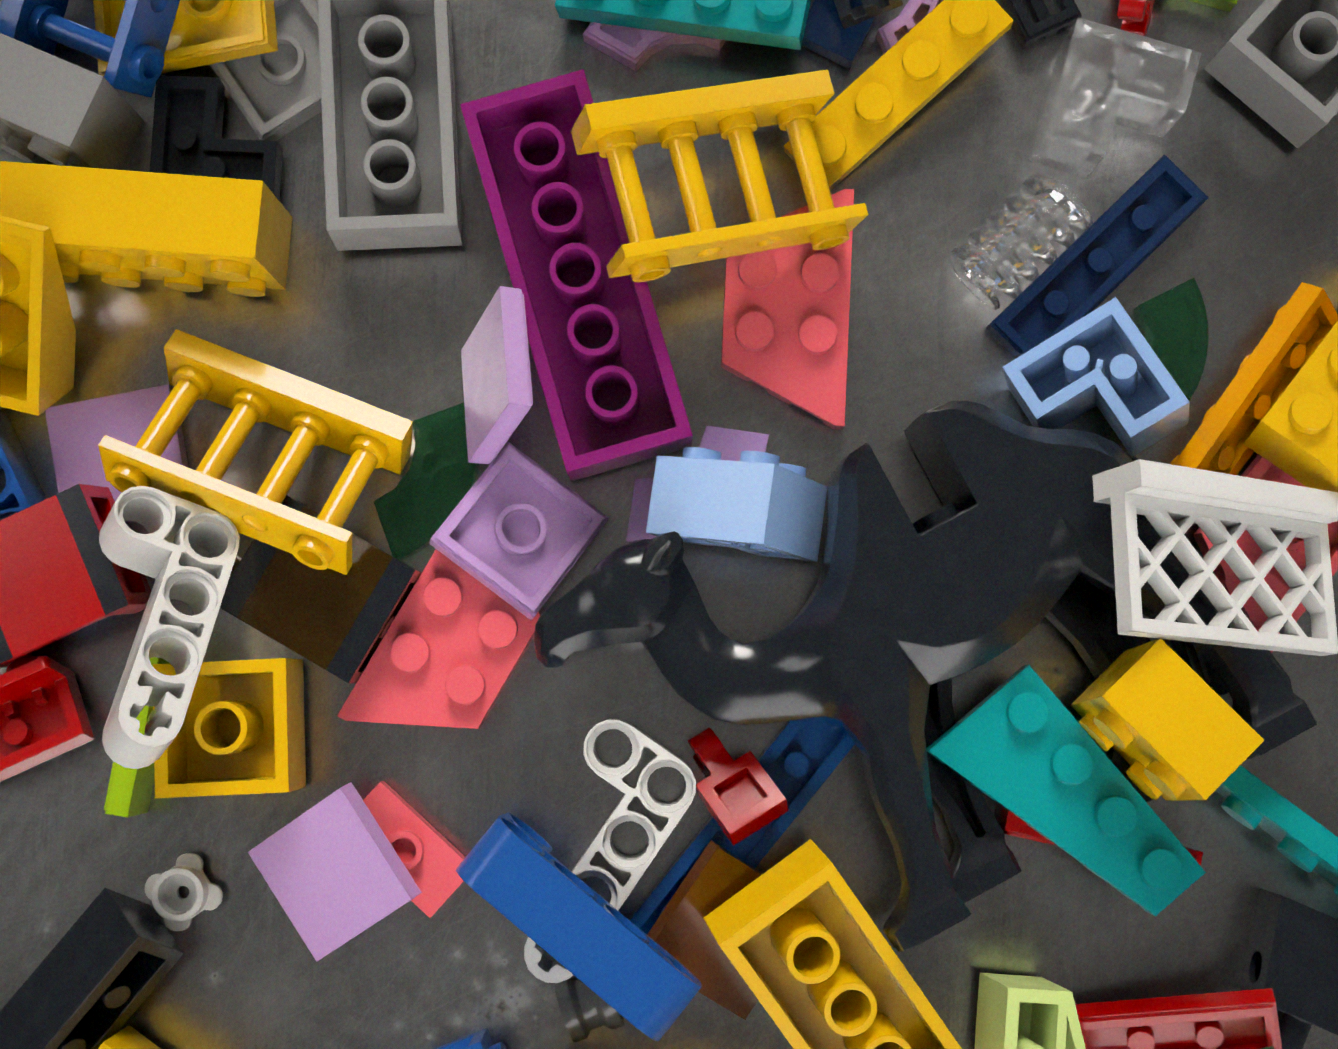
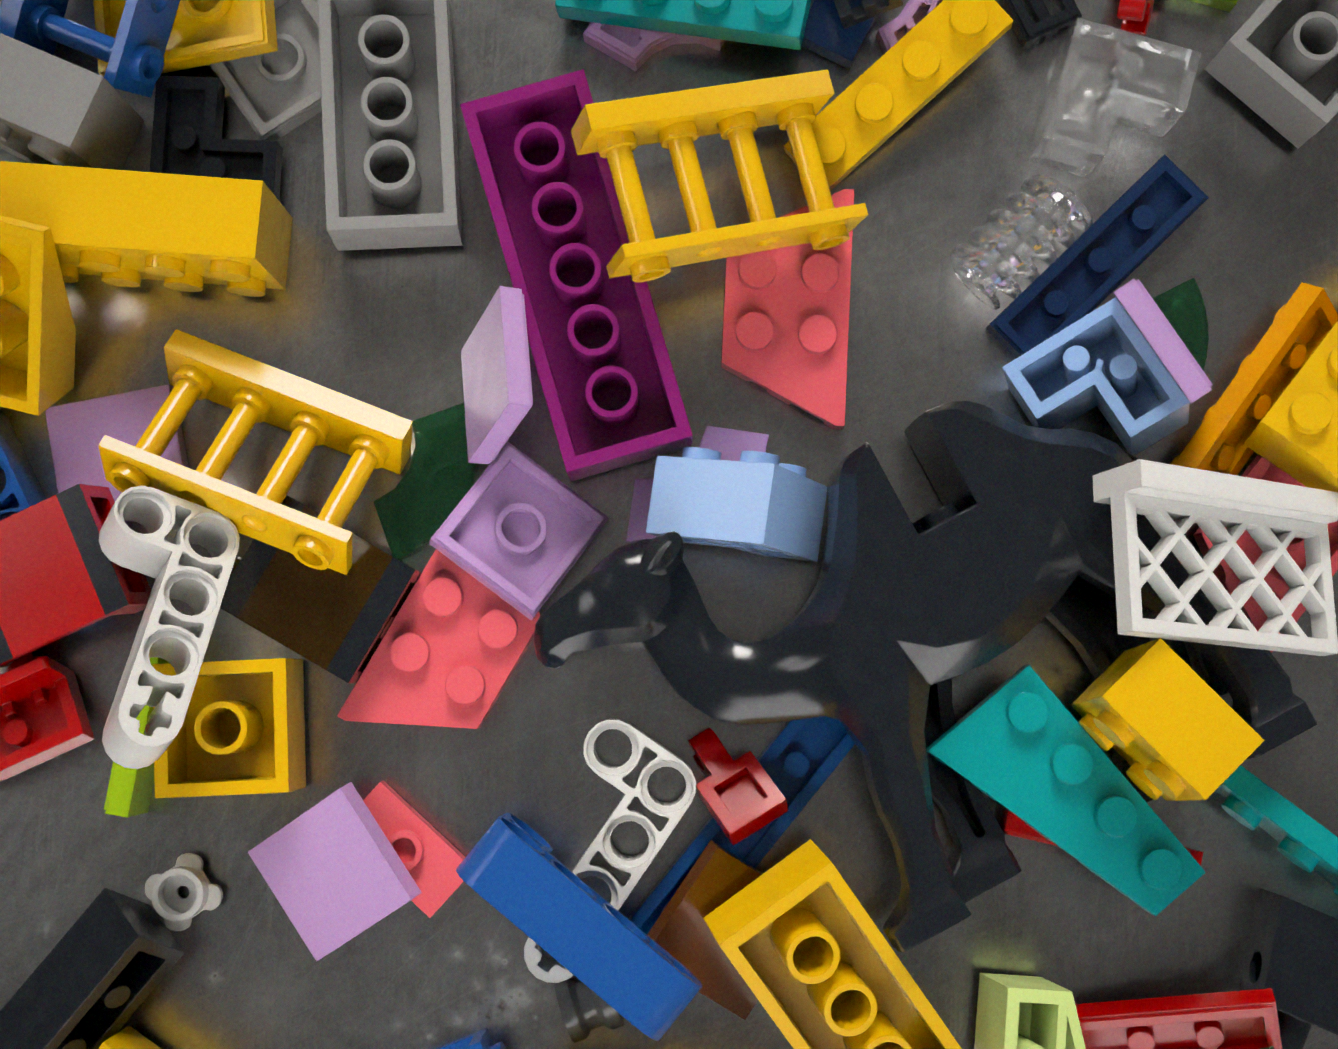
none -> lavender tile [1114,278,1213,403]

